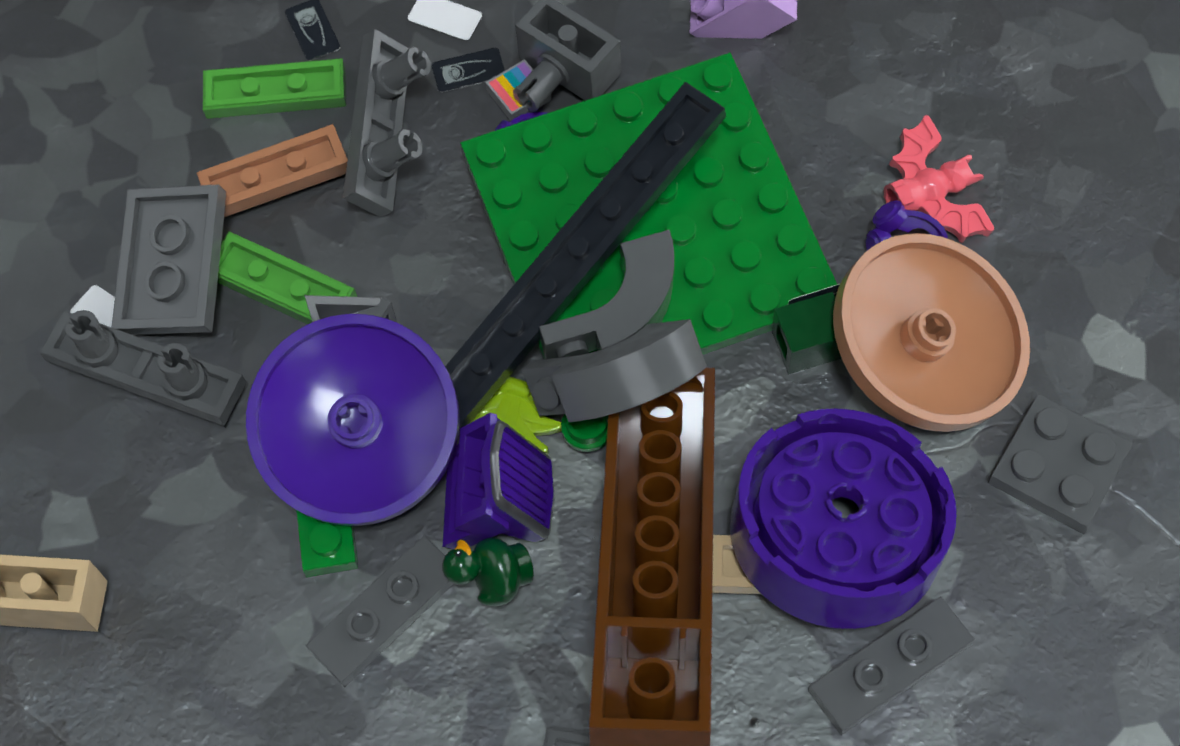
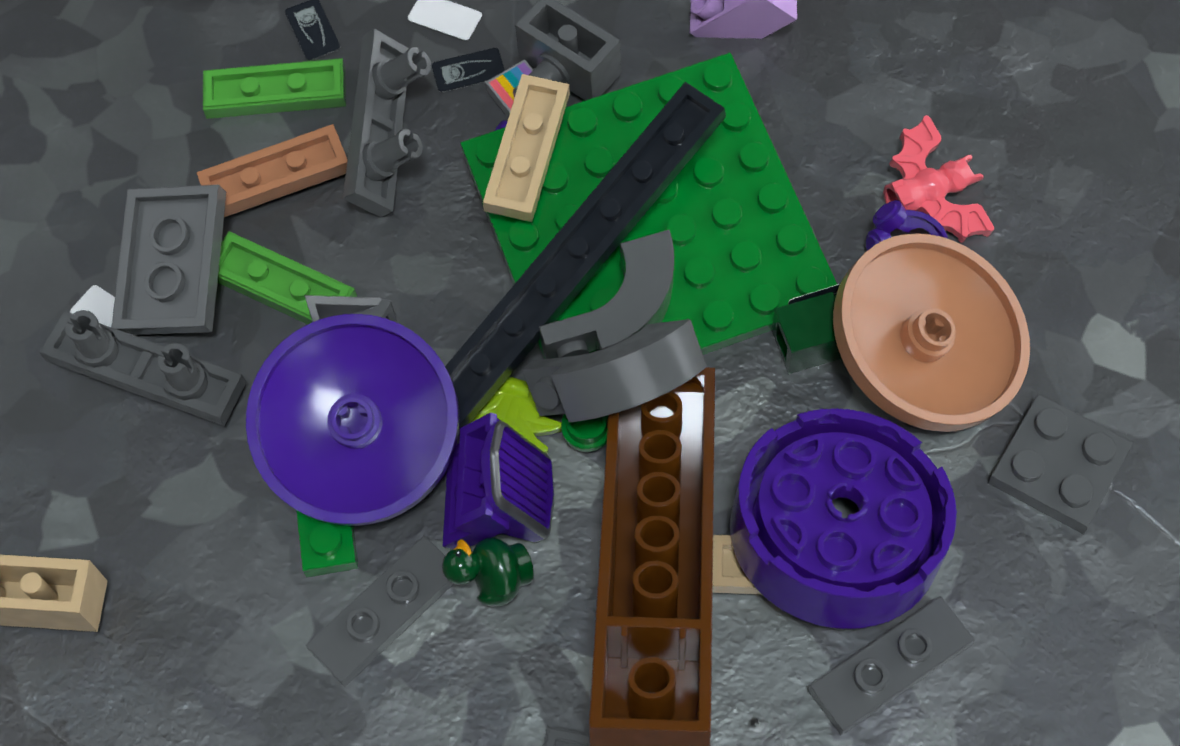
none -> tan plate [483,74,570,222]

